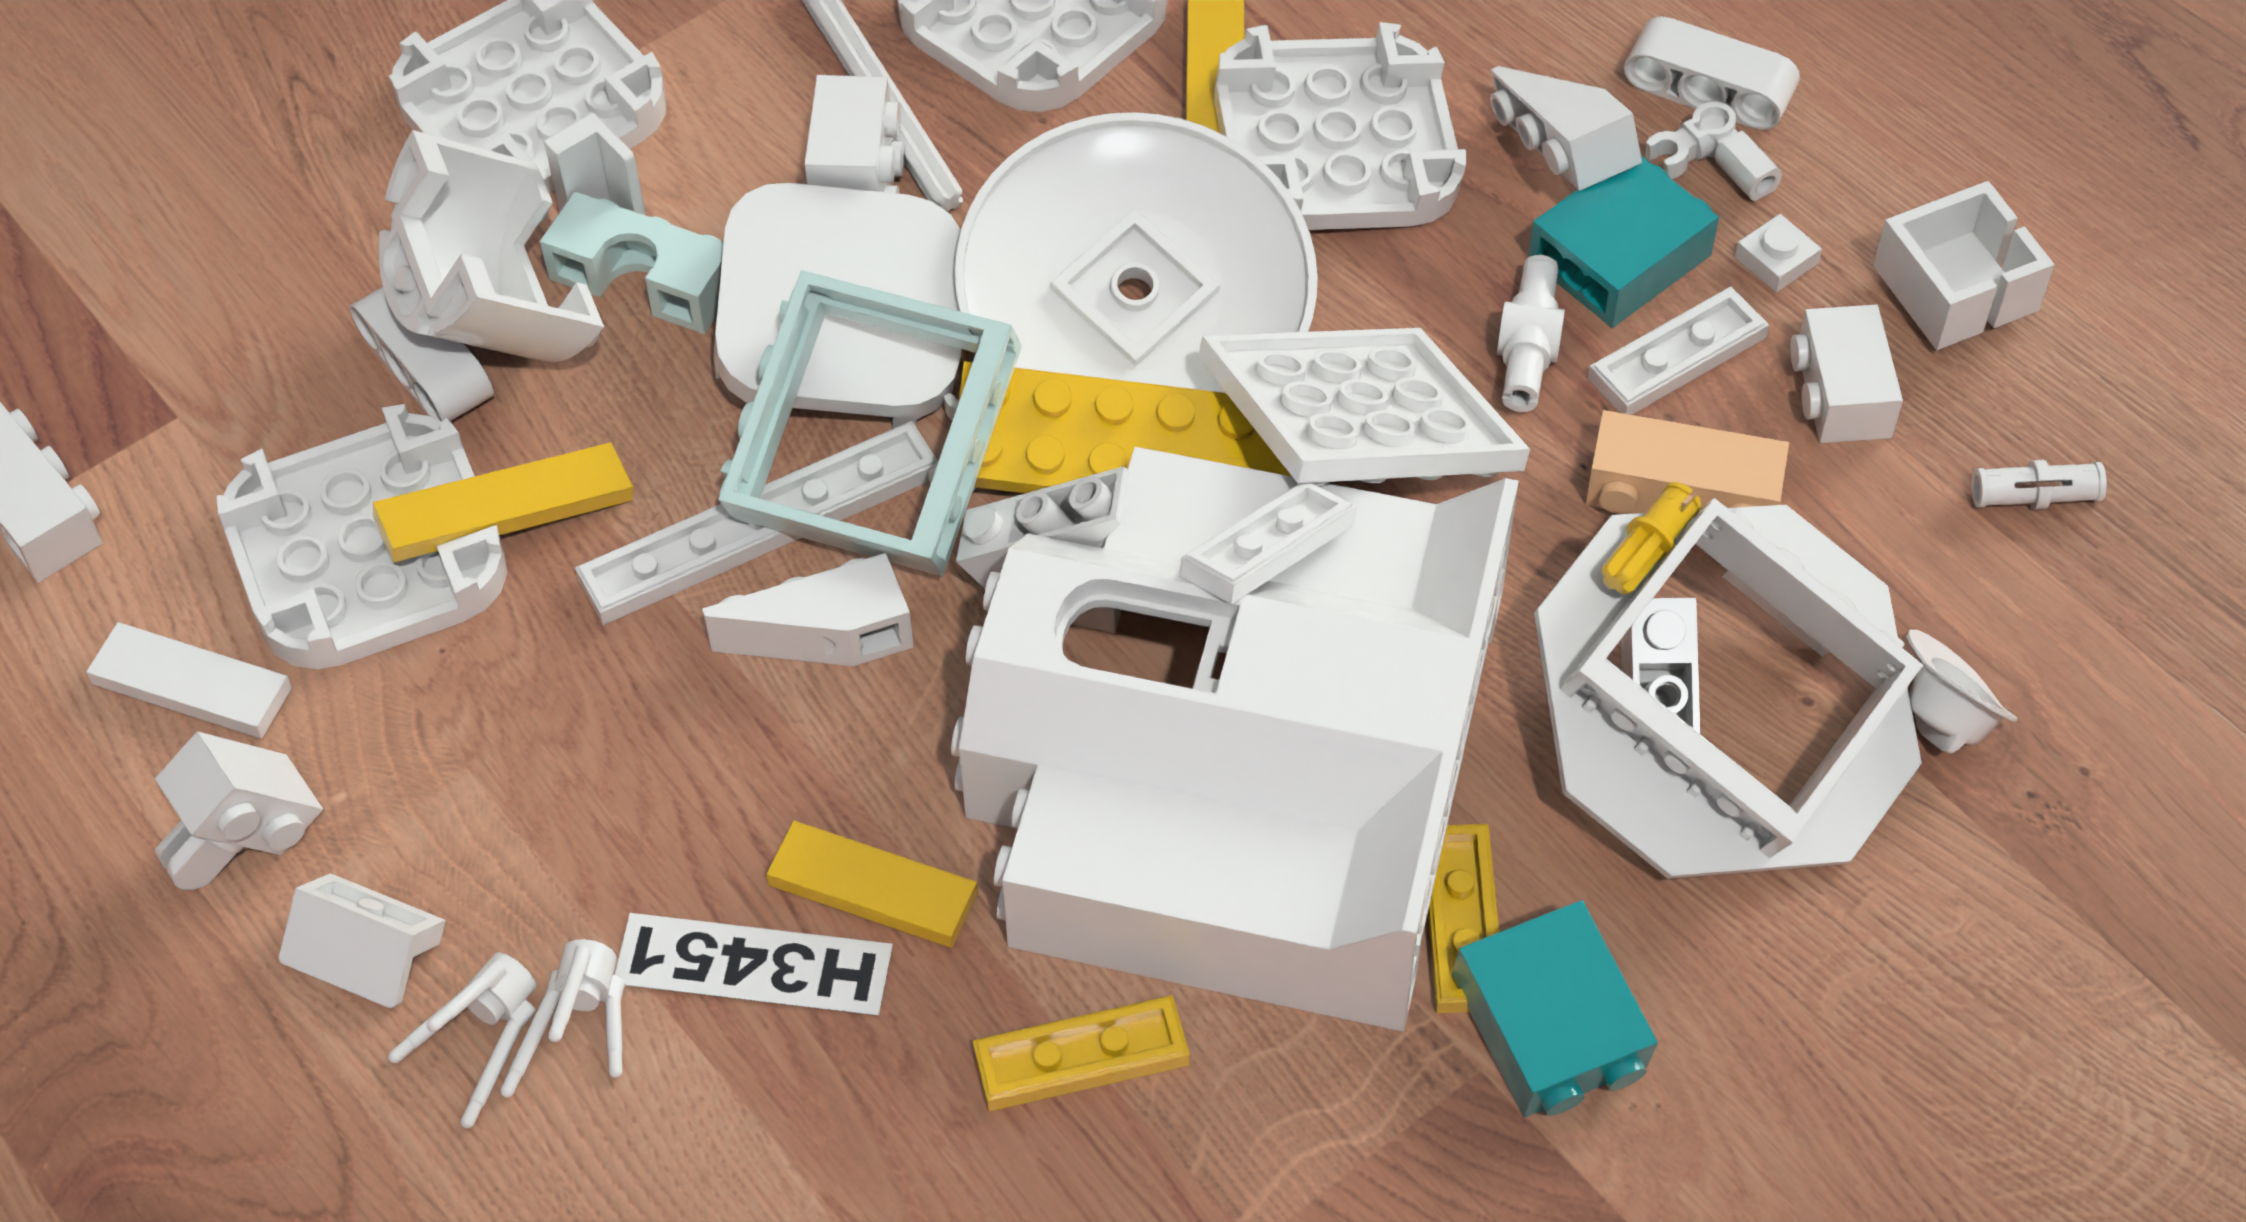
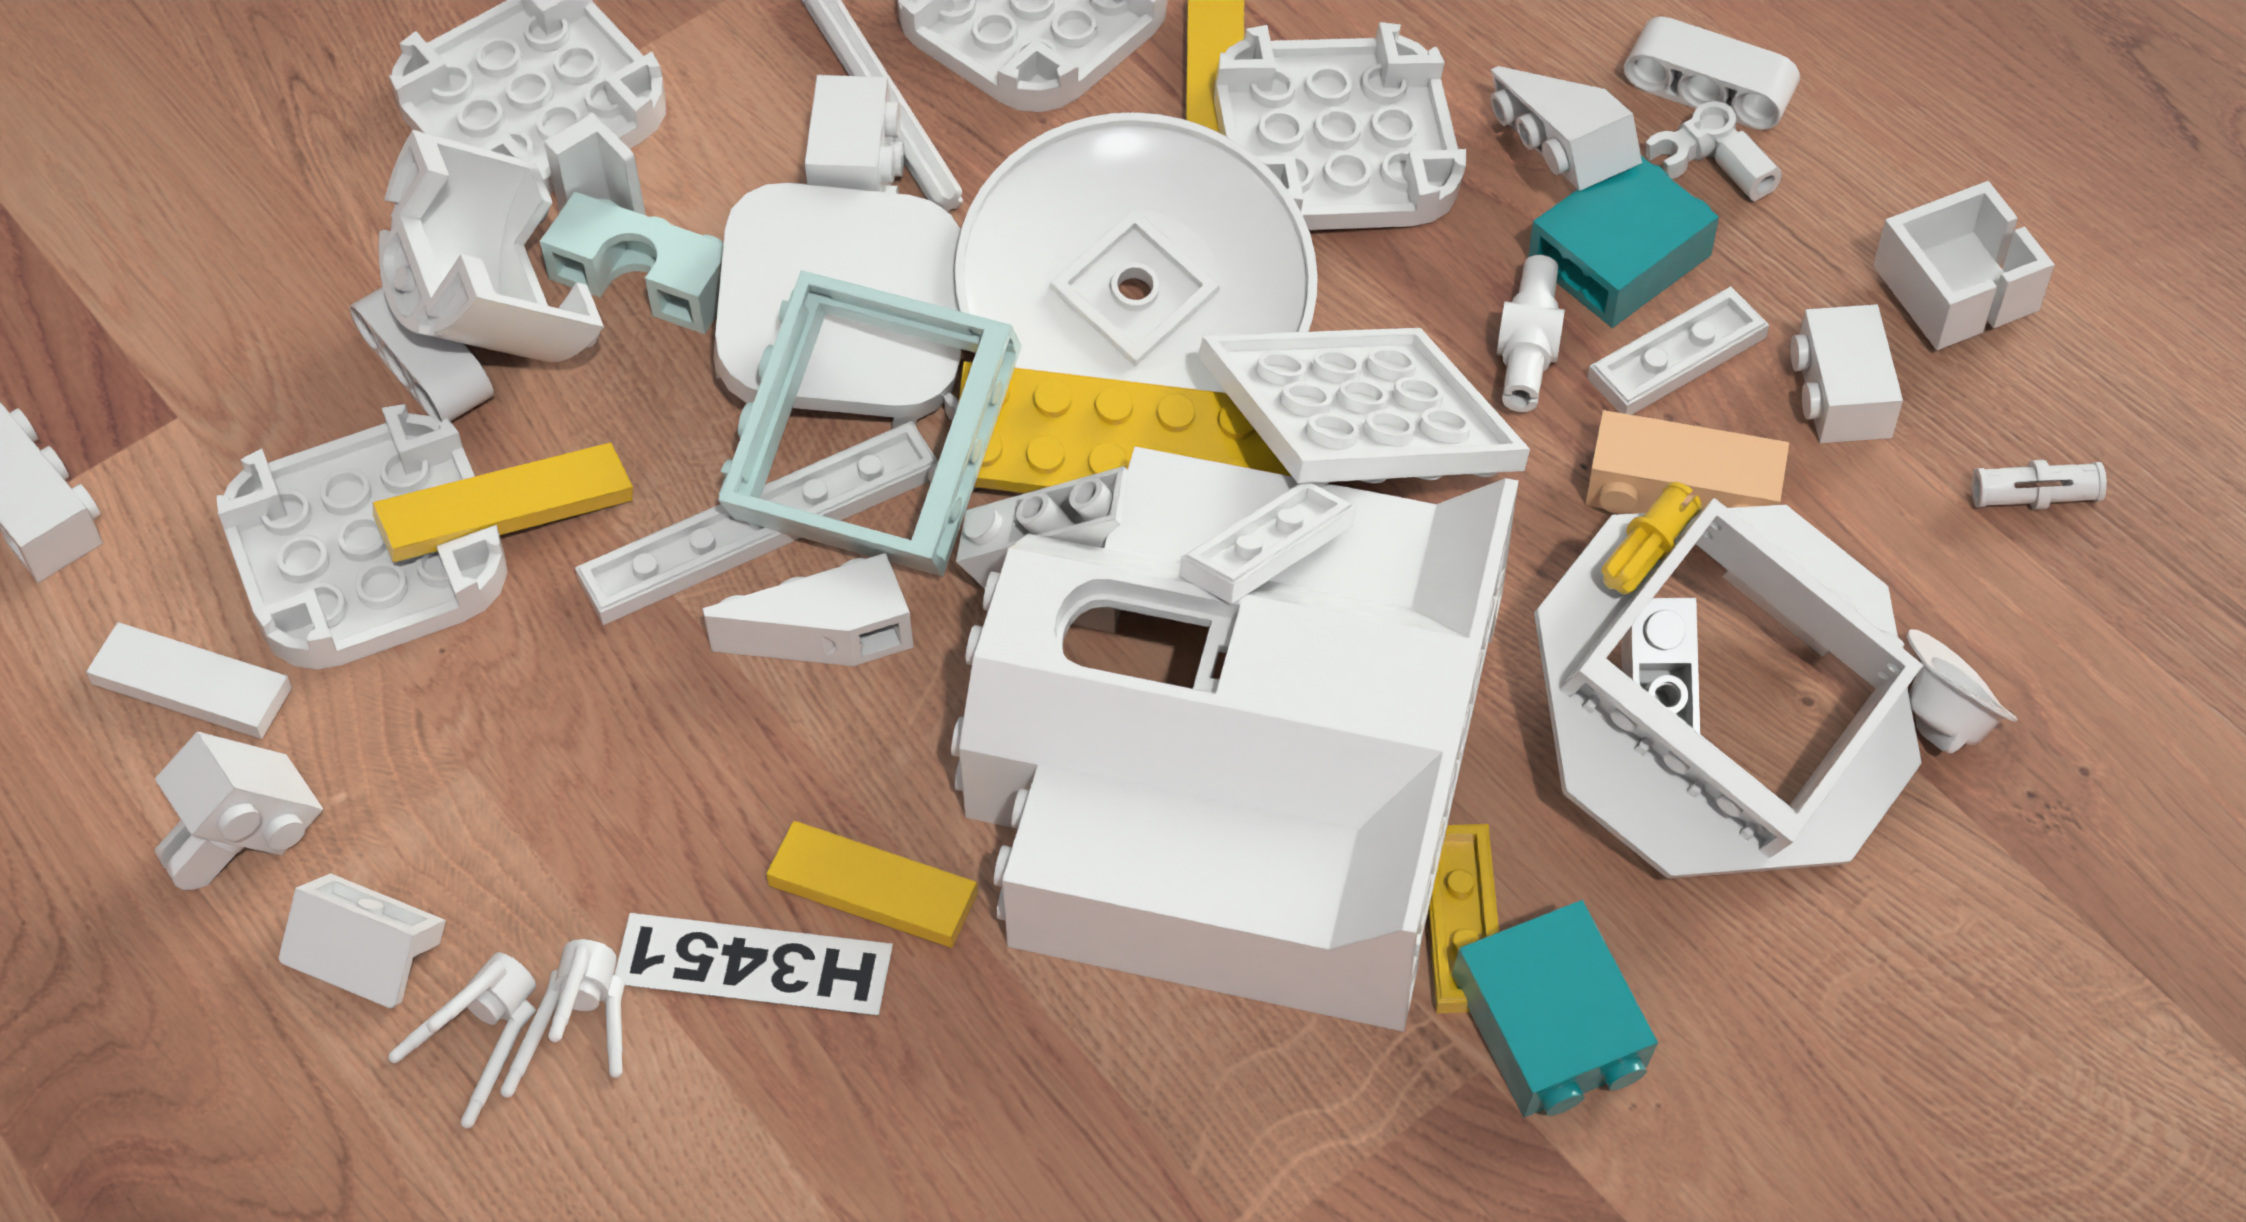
yellow tile [972,995,1190,1112] -> none
white plate [1735,214,1822,293] -> none

